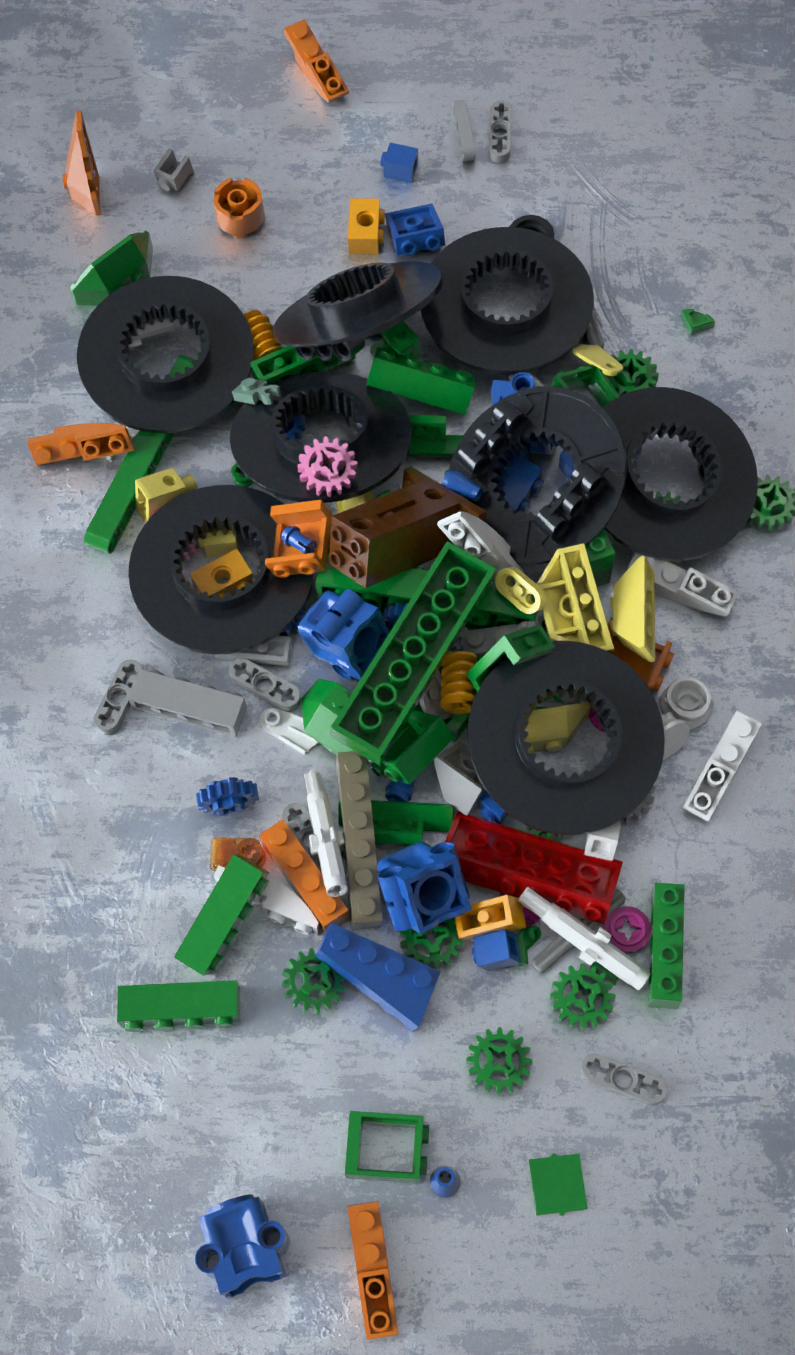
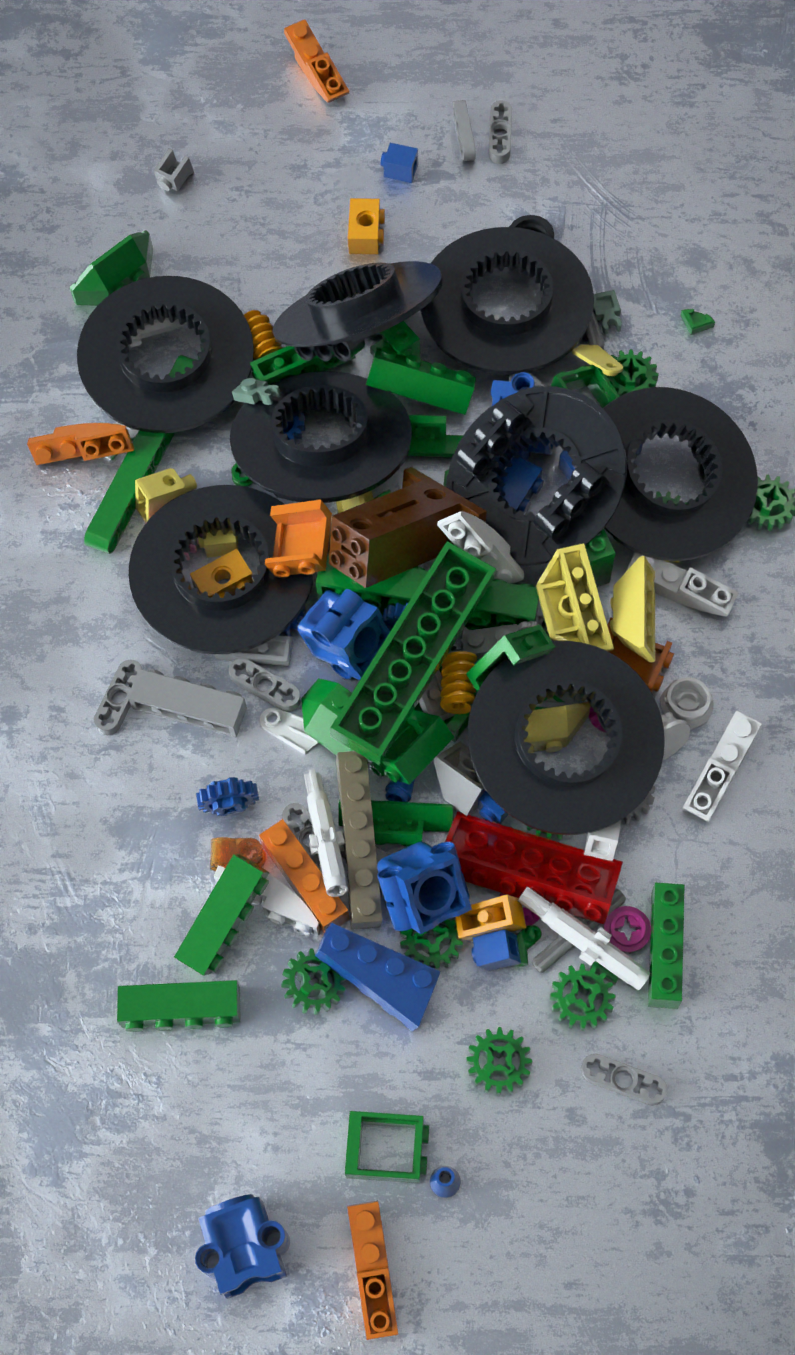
orange wedge [63,110,101,216] -> none
orange brick [213,178,265,238] -> none
blue pin [281,526,317,554] -> none
bright pink gear [298,436,357,497] -> none
blue plate [385,203,445,256] -> none
blue cone [441,469,483,502] -> none
light yellow plate [495,567,546,614] -> none
green piece [529,1153,587,1216] -> none
none -> sand green plate [593,290,622,335]

